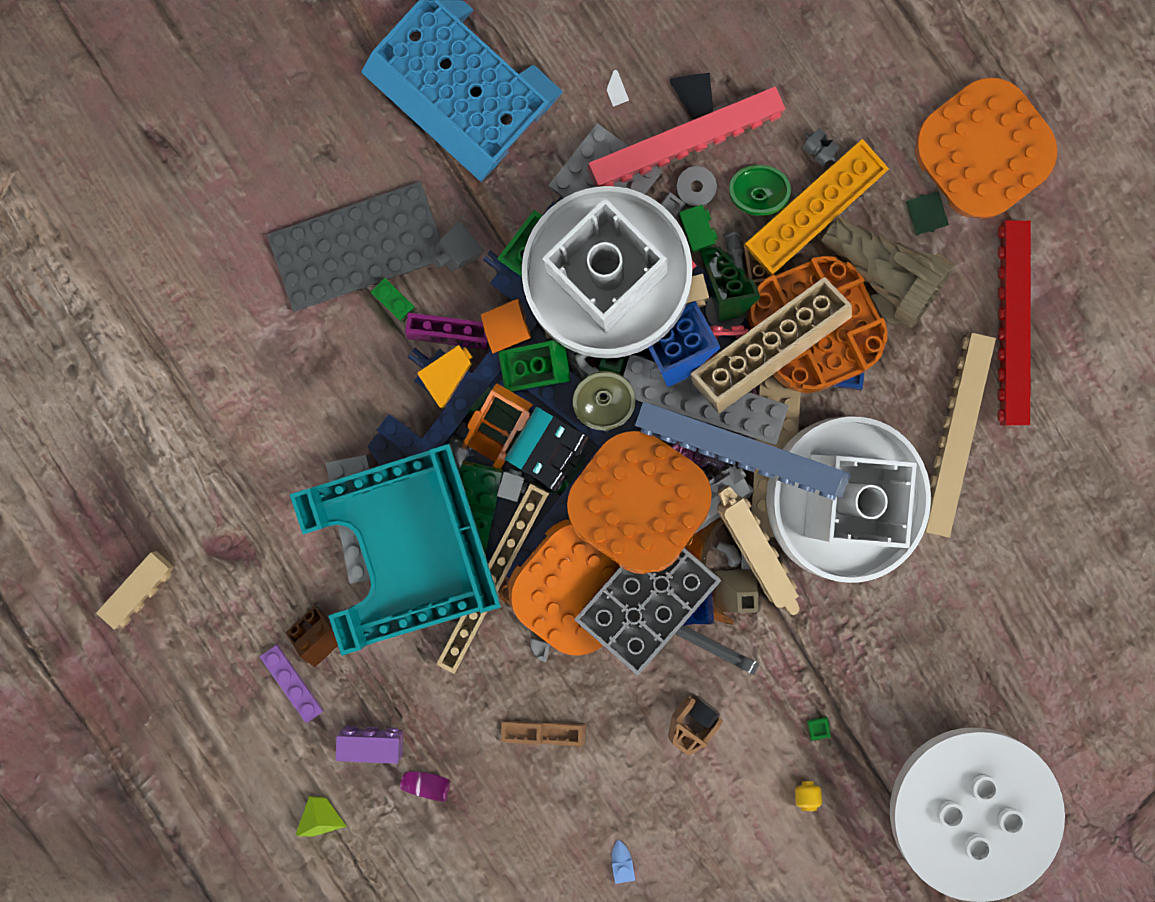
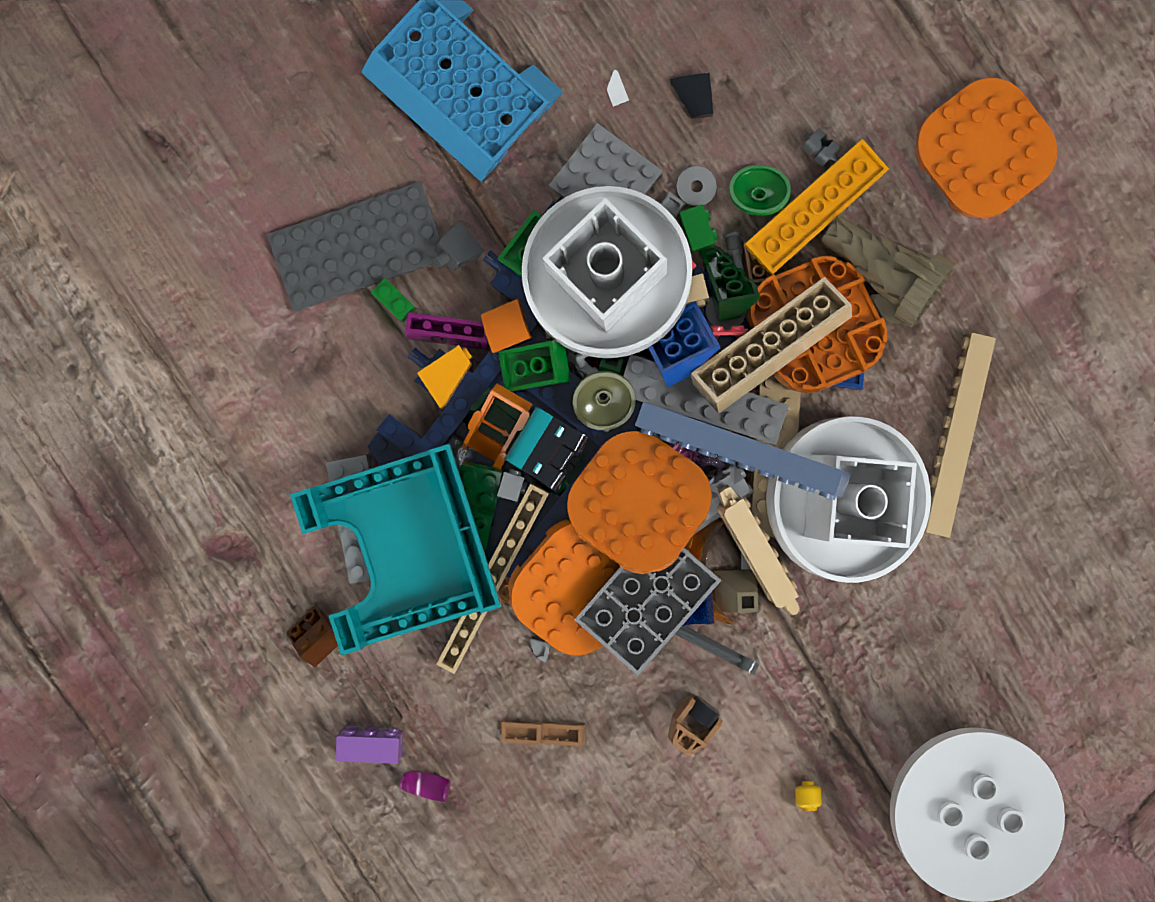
tan brick [96,551,174,630] -> none
medium lavender plate [260,644,324,723] -> none
lime slope [296,796,347,837] -> none
coral brick [587,86,786,187] -> none
light blue plate [612,840,635,884] -> none
light grey arm [716,540,741,568] -> none
green tile [807,716,831,741] -> none
clear green piece [906,191,949,236] -> none
red brick [997,220,1031,426] -> none

